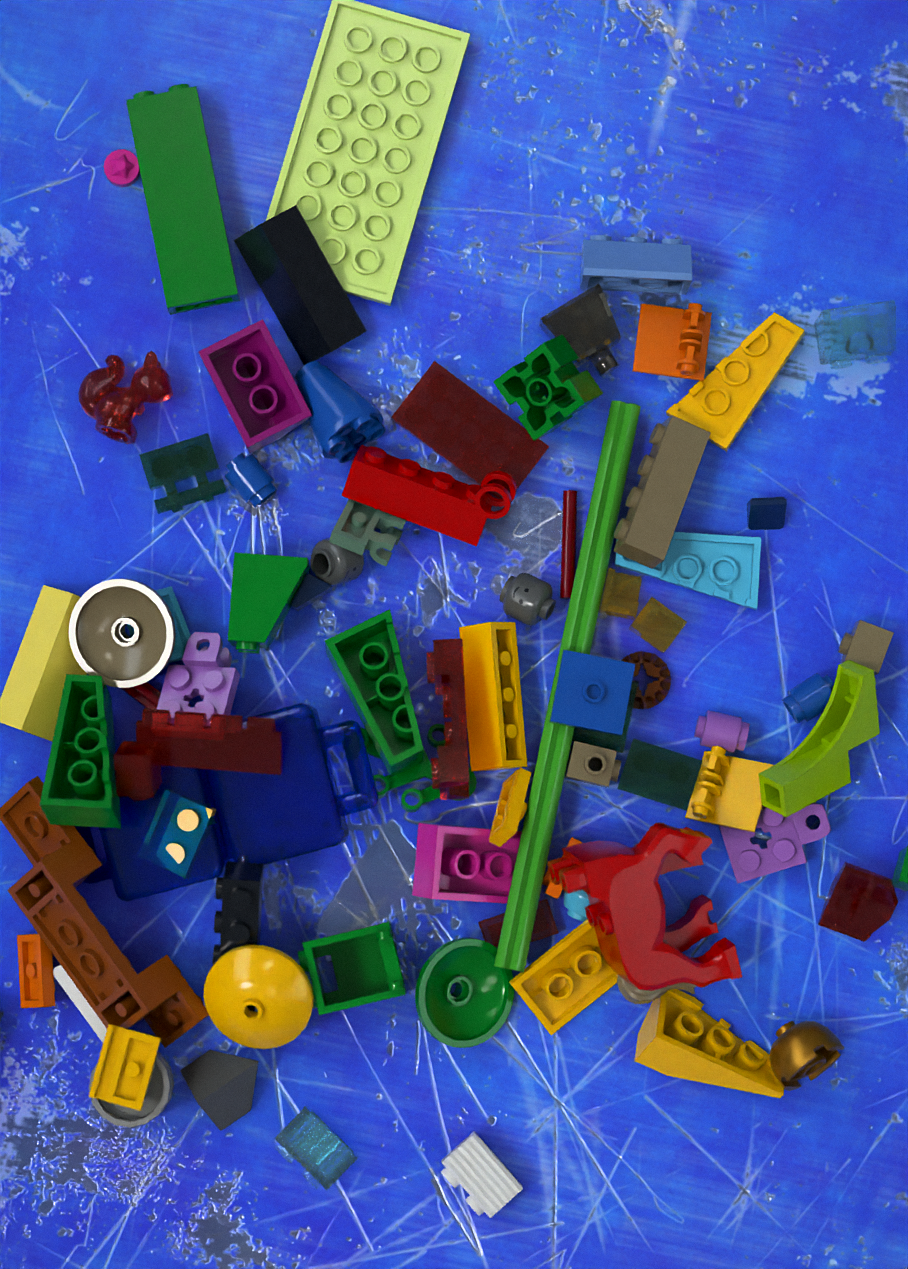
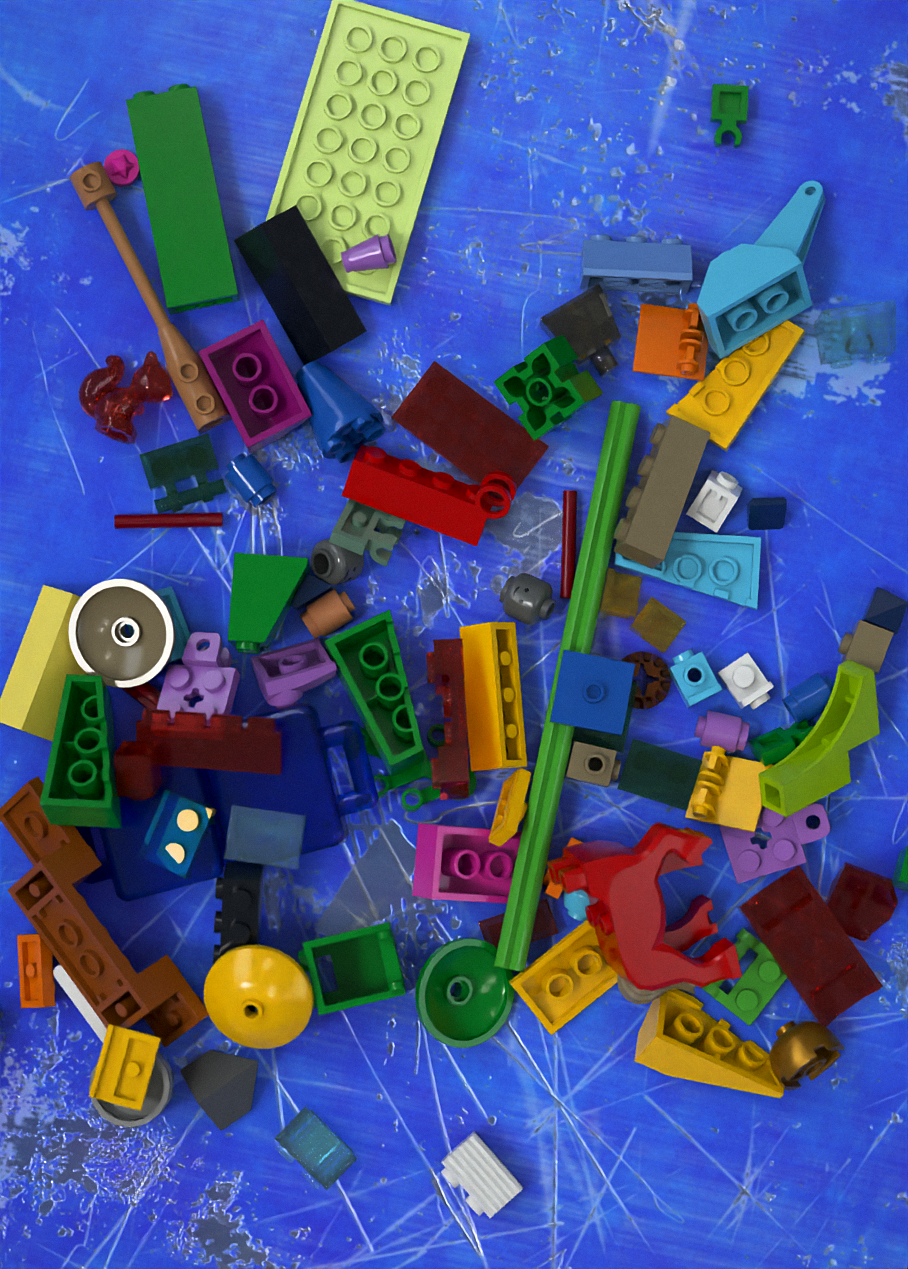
none -> medium nougat bar [69,162,232,435]
none -> dark red bar [114,512,223,529]
none -> clear light blue plate [224,805,306,869]
none -> medium lavender slope [250,638,336,709]
none -> nougat brick [300,589,356,639]
none -> medium lavender cone [341,233,397,273]
none -> medium azure brick [668,649,722,708]
none -> white bracket [686,470,743,533]
none -> medium azure slope [697,181,825,359]
none -> bright green plate [700,928,794,1026]
none -> green plate [710,84,749,148]
none -> white bracket [717,652,774,710]
none -> clear red piece [737,866,883,1027]
none -> green plate [748,720,813,767]
none -> dark blue slope [862,587,908,636]

